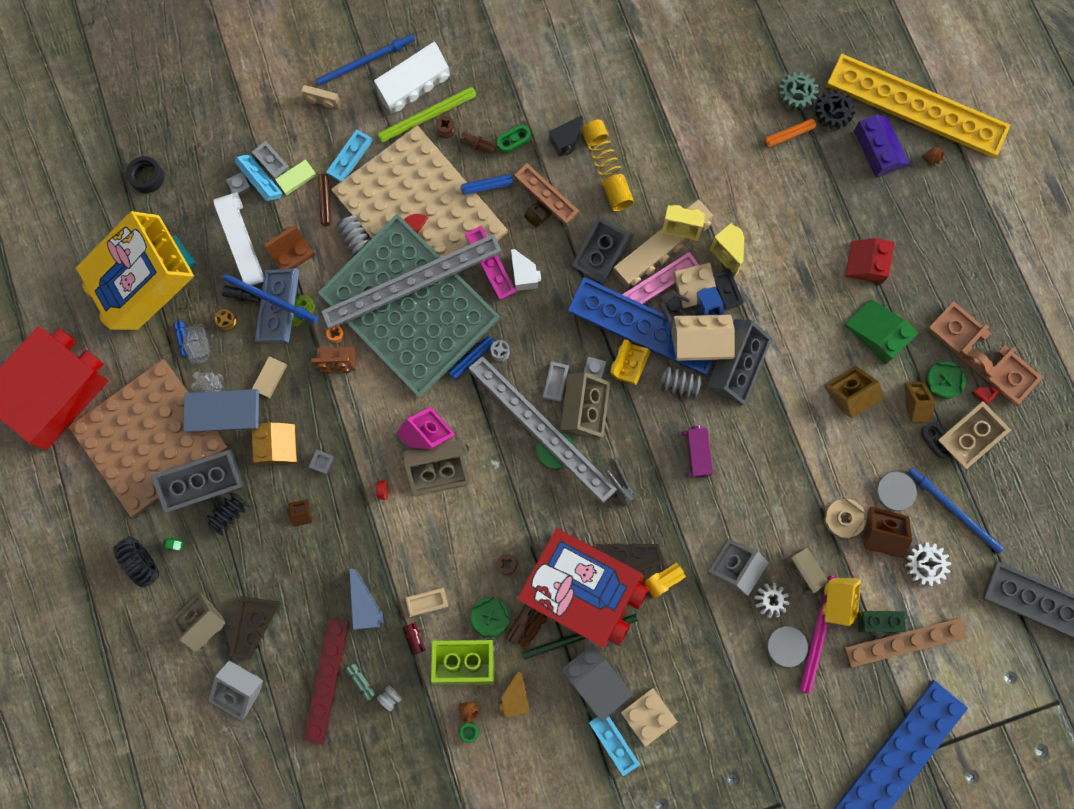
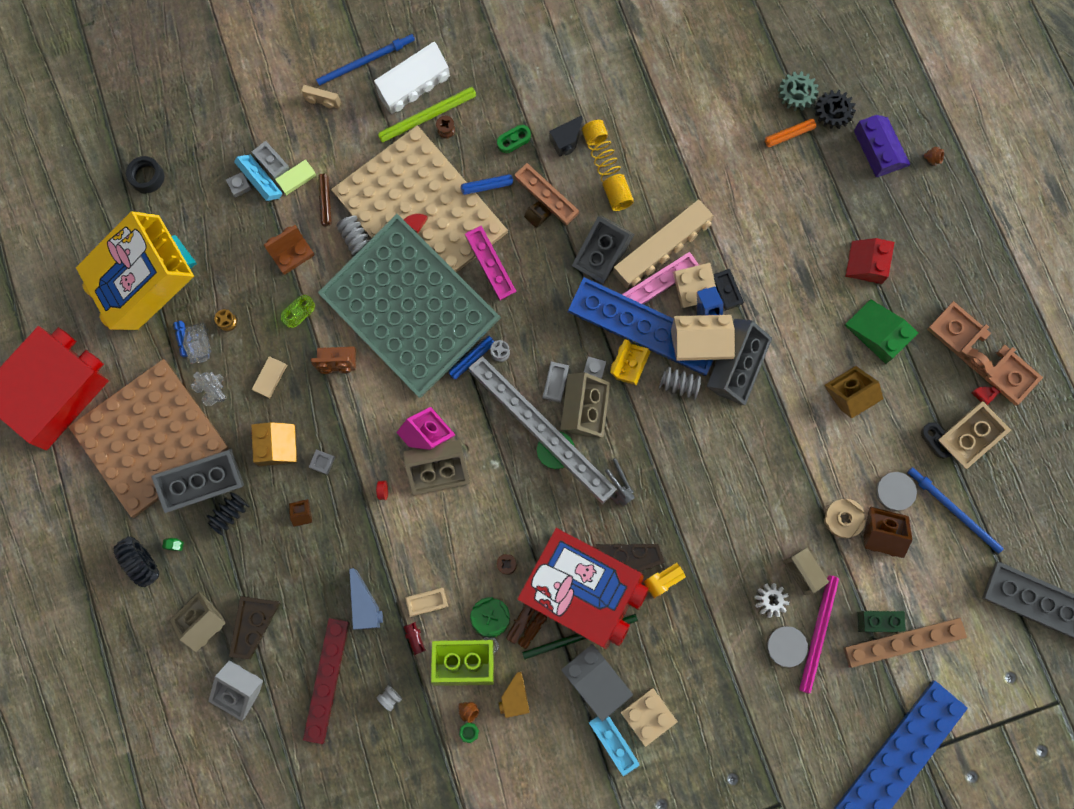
sand blue tile [184,389,259,432] -> none
white beam [213,192,264,286] -> none
black pin [222,285,261,304] -> none
blue bar [223,274,318,324] -> none
sand blue tile [255,268,299,343] -> none
light grey plate [321,234,502,329] -> none
medium azure plate [326,129,373,182] -> none
orange bush [326,326,344,343] -> none
sand green axle [346,664,376,701] -> none
reddish brown axle [460,131,496,154] -> none
white slope [511,249,541,291] -> none
dark grey plant [659,290,690,324] -> none
light yellow slope [662,205,705,241] -> none
magenta brick [681,426,713,479] -> none
light grey slope [708,539,769,596] -> none
light yellow slope [710,223,744,277] -> none
yellow slope [822,578,861,626] -> none
yellow plate [826,54,1011,159] -> none
pearl gold slope [905,382,936,423] -> none
white gear [905,542,951,586] -> none
green tile [926,361,966,399] -> none

